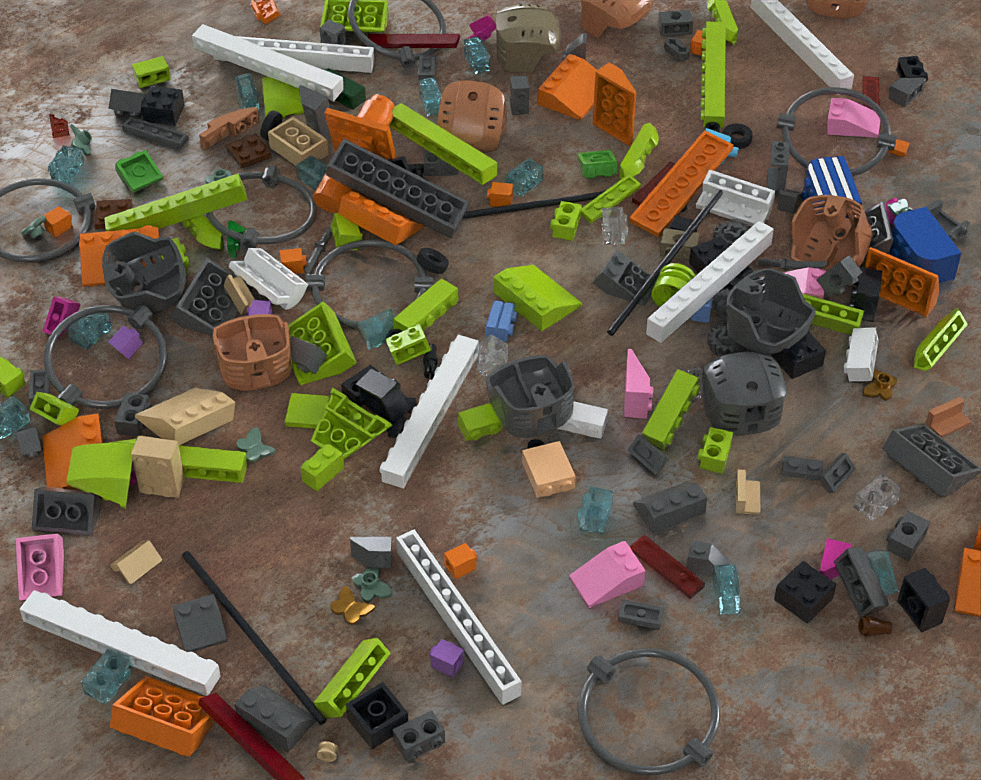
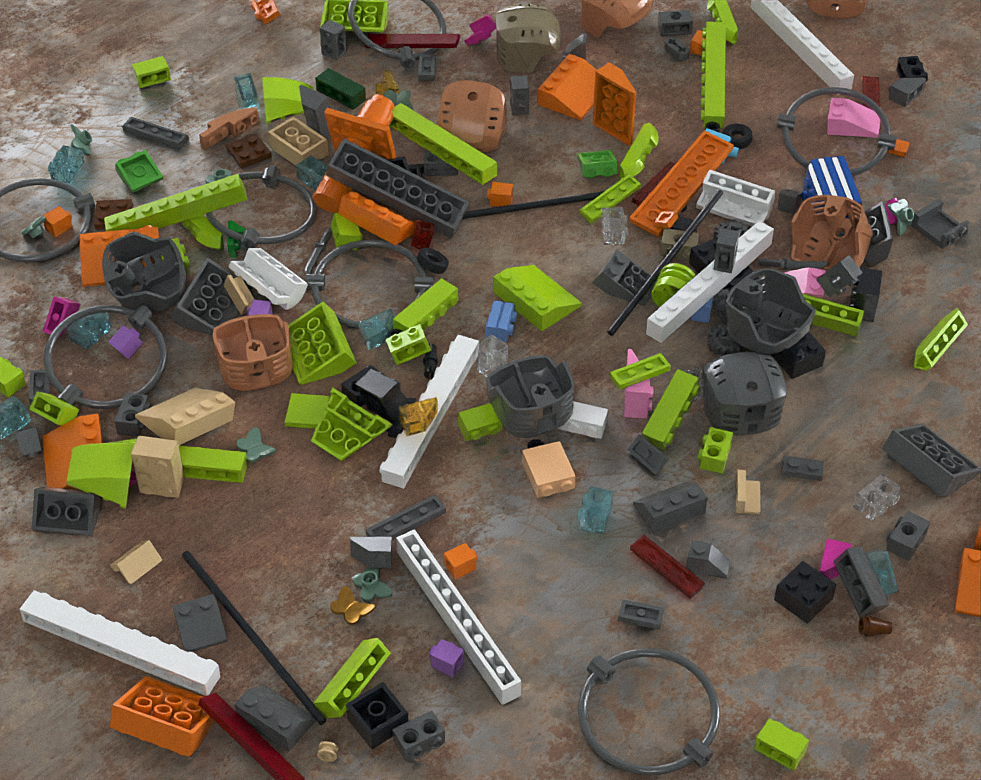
bright pink slope [16,534,64,601] -> none
clear red tile [49,114,70,138] -> none
clear light blue brick [81,649,132,704] -> none
dark grey slope [108,89,146,117] -> none
black brick [141,86,185,126] -> none
white brick [192,24,344,102] -> none
white brick [213,36,375,73] -> none
black tyre [260,111,282,141] -> none
orange brick [280,248,307,274] -> none
dark grey slope [290,336,327,374] -> none
lime brick [301,443,344,492] -> none
clear light blue brick [419,78,442,116] -> none
clear light blue brick [464,37,490,74] -> none
clear light blue brick [505,158,544,197] -> none
lime brick [550,201,582,241] -> none
bright pink slope [569,541,646,608] -> none
clear light blue slope [712,564,741,614] -> none
dark grey panel [767,141,789,196] -> none
dark grey plate [819,453,856,493] -> none
white brick [844,328,878,382] -> none
pearl gold animal [863,369,897,400] -> none
orange slope [865,247,939,317] -> none
blue brick [890,207,961,283] -> none
black brick [897,568,950,633] -> none
nougat panel [926,397,971,437] -> none
none -> dark grey plate [366,495,446,540]
none -> clear yellow slope [376,70,399,96]
none -> sand green animal [384,90,413,110]
none -> clear yellow slope [399,397,438,437]
none -> clear red brick [411,220,434,250]
none -> lime plate [610,353,671,390]
none -> orange tile [654,211,678,229]
none -> dark grey brick [713,228,740,274]
none -> lime brick [754,718,809,771]

